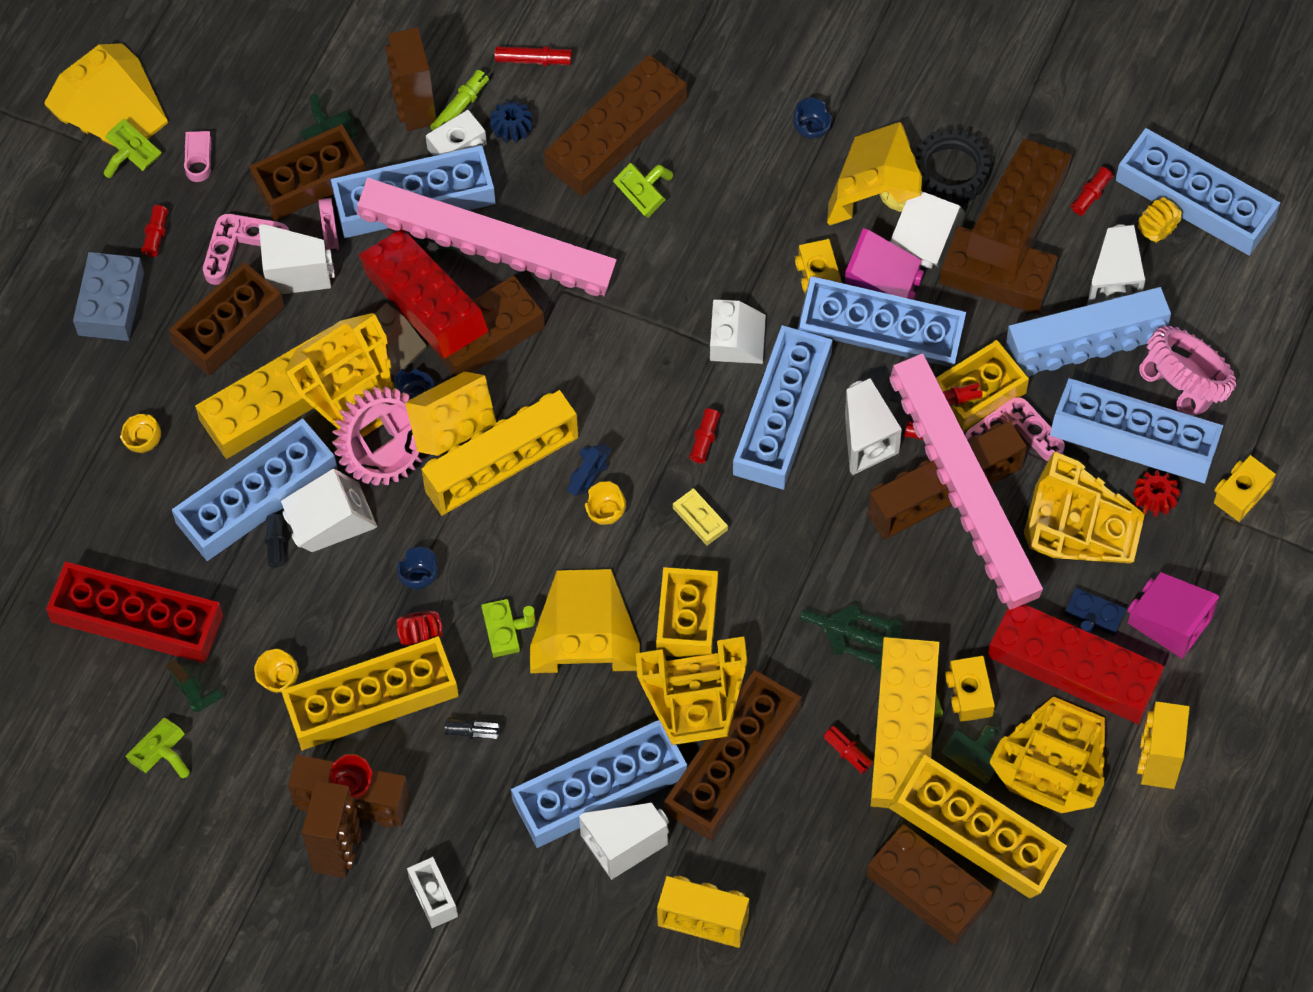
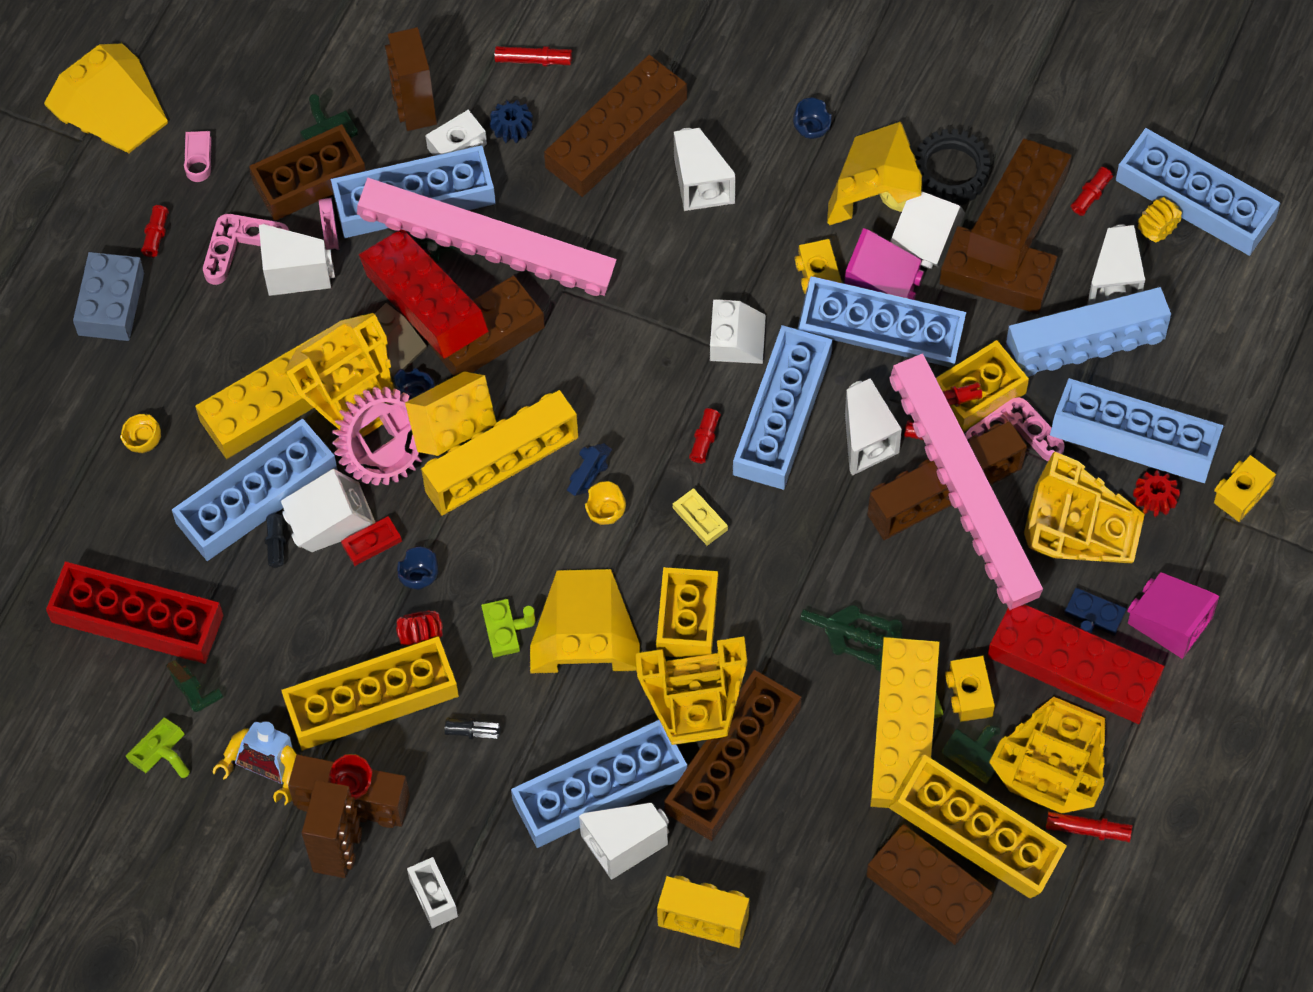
lime plate [104,119,162,178] -> none
reddish brown brick [169,262,284,376] -> none
yellow hair [254,649,299,693] -> none
lime pin [430,70,489,130] -> none
lime plate [613,163,673,218] -> none
red axle [823,726,873,775] -> none
yellow brick [1137,702,1190,789] -> none
bright pink piece [1139,326,1236,416] -> none
none -> torso [213,722,297,805]
none -> red plate [341,516,402,566]
none -> white slope [674,128,735,211]
none -> red pin [1046,811,1132,843]

